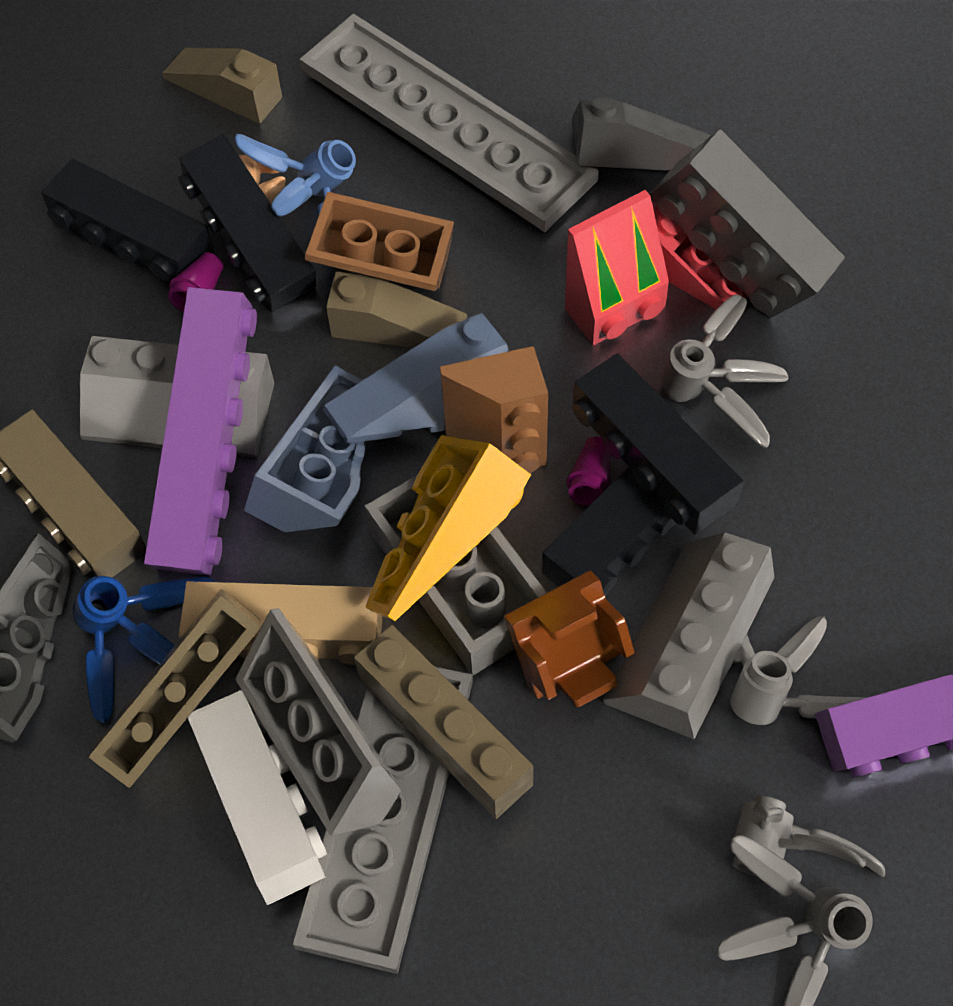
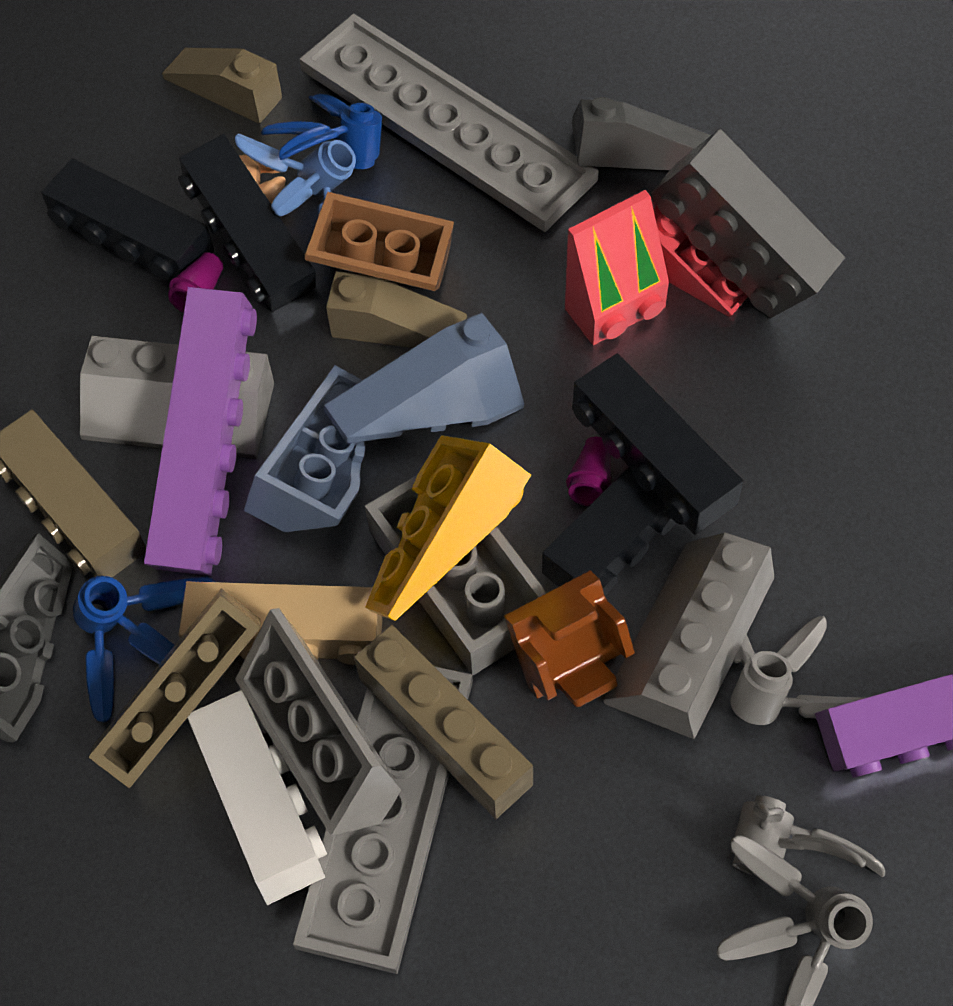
medium nougat slope [439,346,548,473] -> none
light grey plant [660,295,788,447] -> none
none -> blue plant [261,94,382,169]

